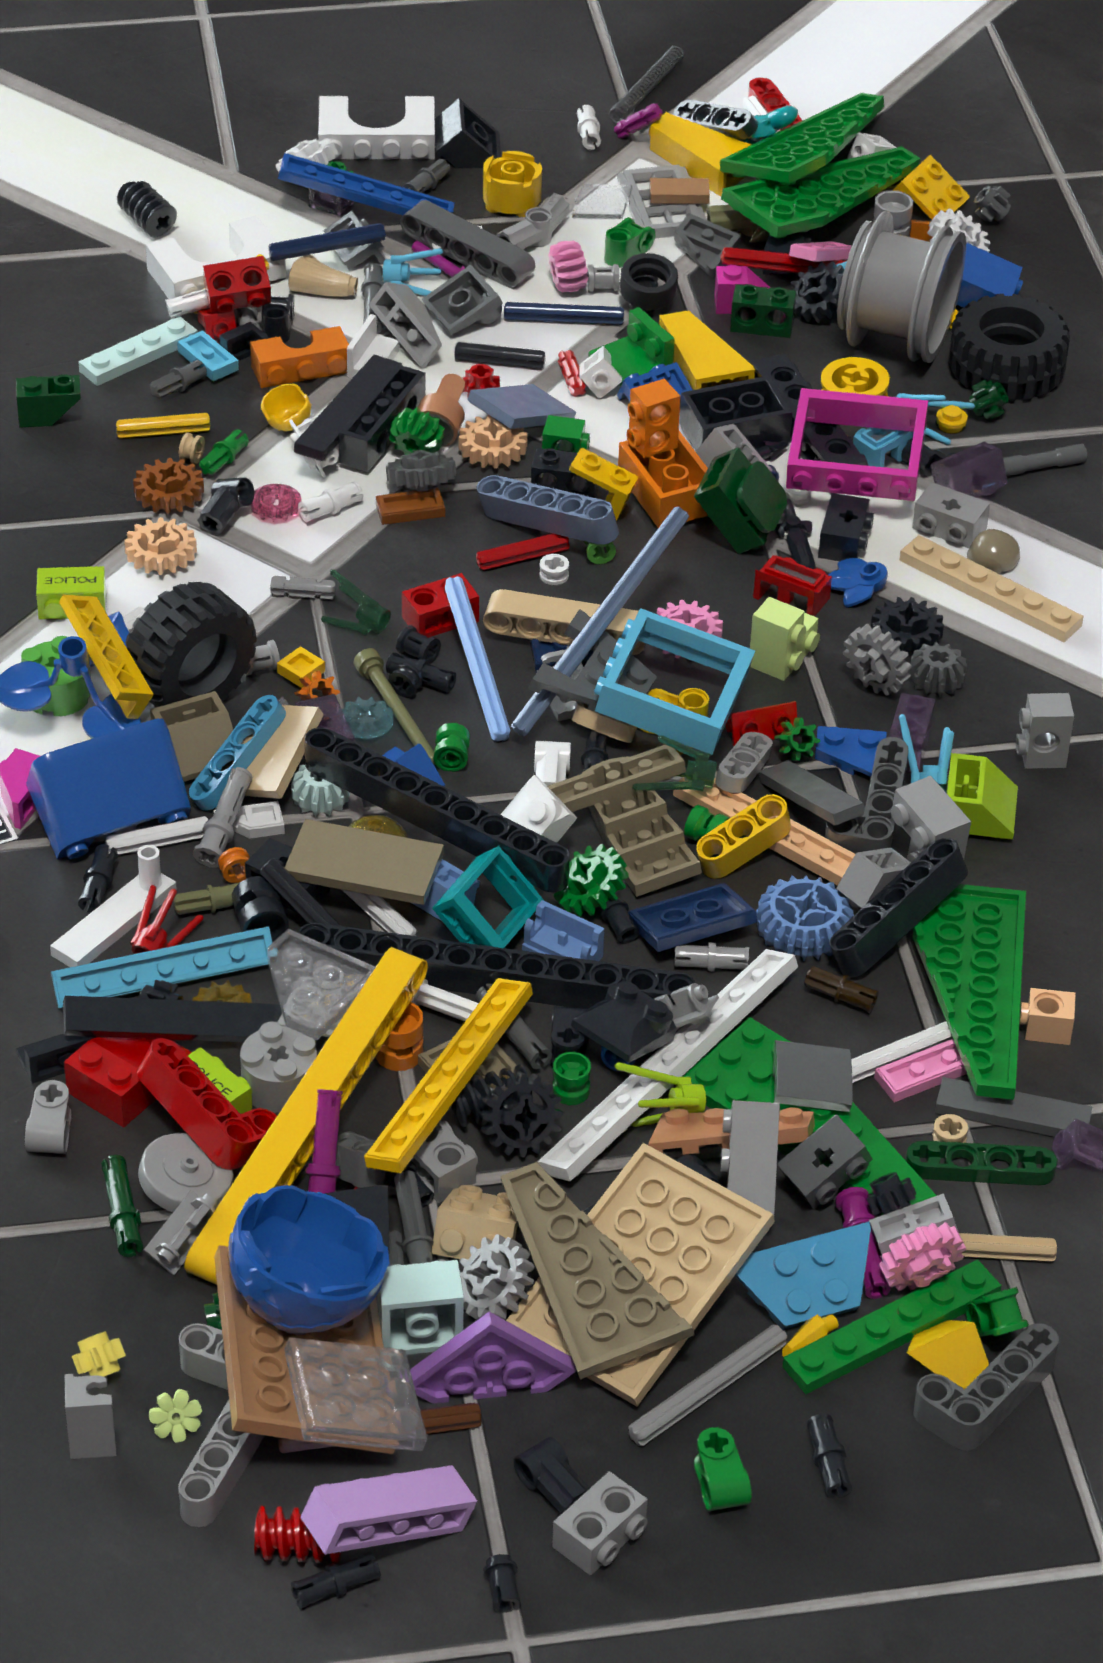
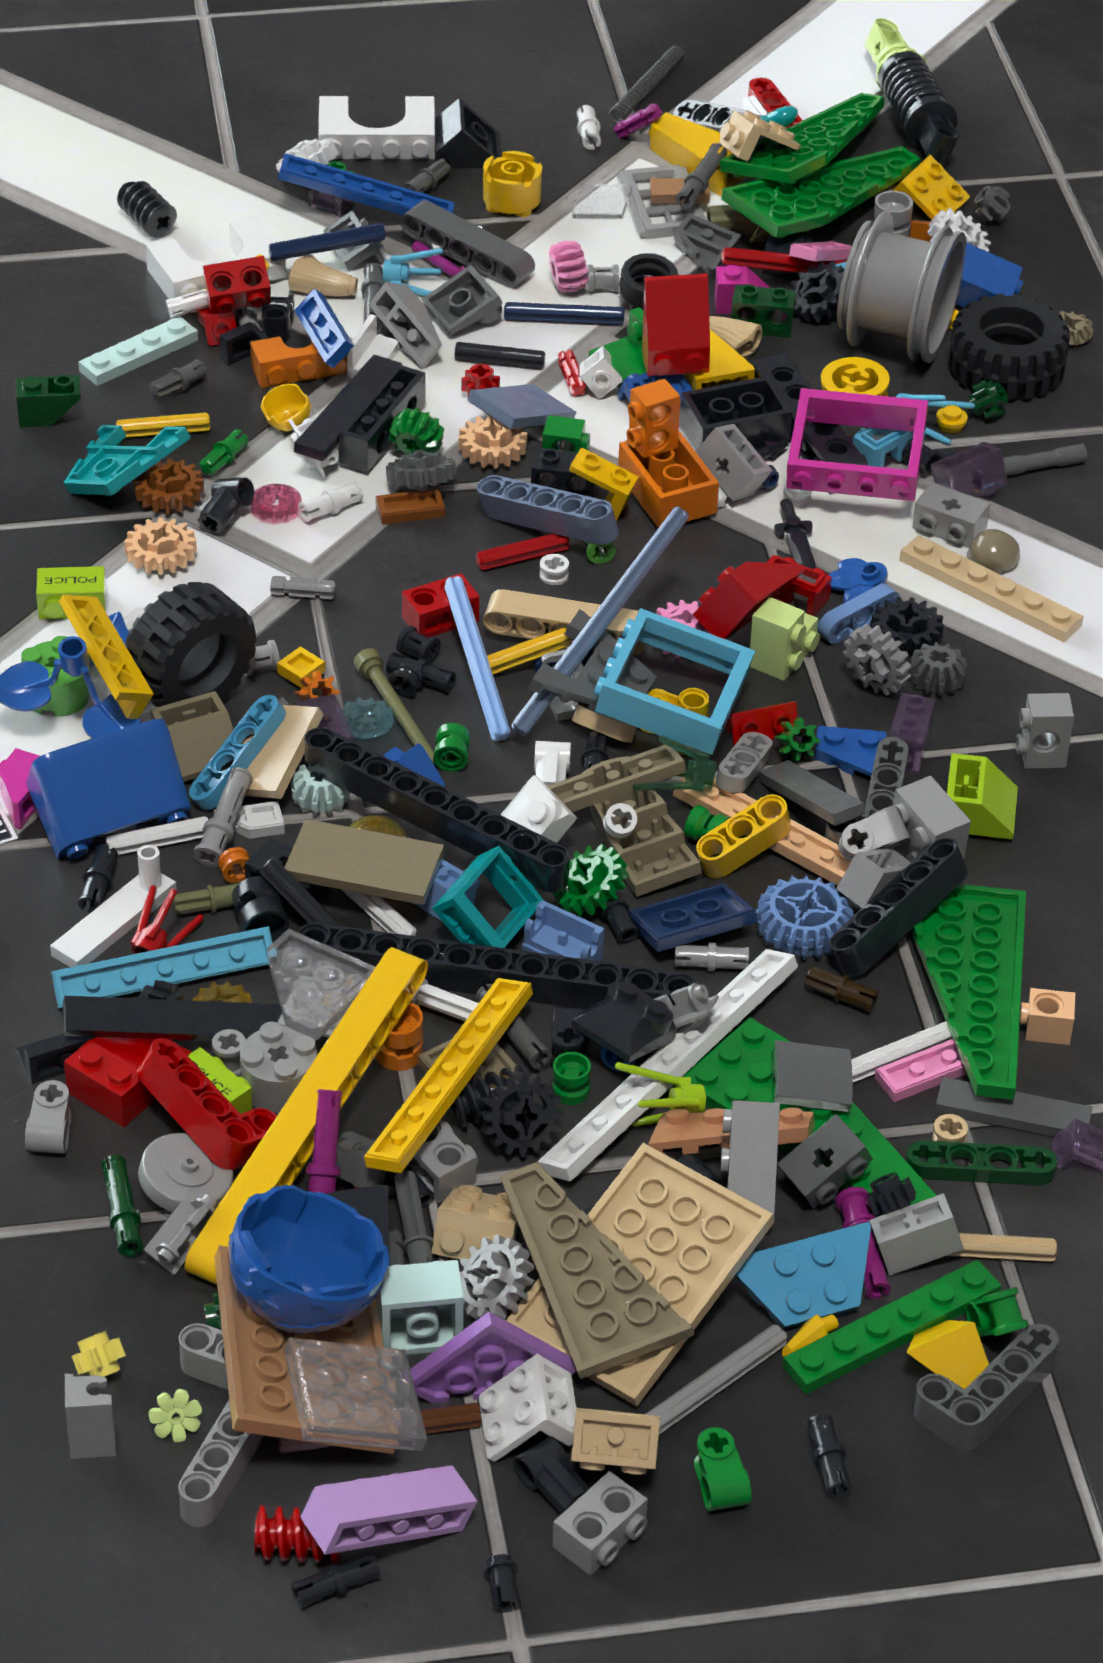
medium azure plate [177,330,239,381] -> none
tan bush [179,433,205,464] -> none
clear green plant [321,569,391,636] -> none
nougat piece [418,374,465,446] -> none
light grey piece [497,193,570,249] -> none
green piece [604,217,656,267] -> none
dark green brick [694,447,787,554] -> none
black brick [818,493,874,561] -> none
white bracket [847,133,897,159] -> none
bright pink gear [879,1223,966,1291] -> none
medium azure plant [899,714,954,792] -> none
none -> teal wing [63,425,191,496]
none -> light grey bush [212,1029,246,1077]
none -> plate [294,288,354,368]
none -> white bracket [479,1354,576,1462]
none -> yellow axle [487,628,572,675]
none -> tan bracket [571,1408,660,1474]
none -> white bush [603,803,637,839]
none -> red slope [642,273,710,376]
none -> dark grey pin [676,143,727,209]
none -> red slope [693,562,806,640]
none -> tan piece [709,316,762,358]
none -> tan bracket [719,110,801,161]
none -> medium blue beam [817,583,900,644]
none -> light grey piece [838,805,911,861]
none -> black piece [865,18,959,163]
none -> dark tan gear [1060,311,1094,345]

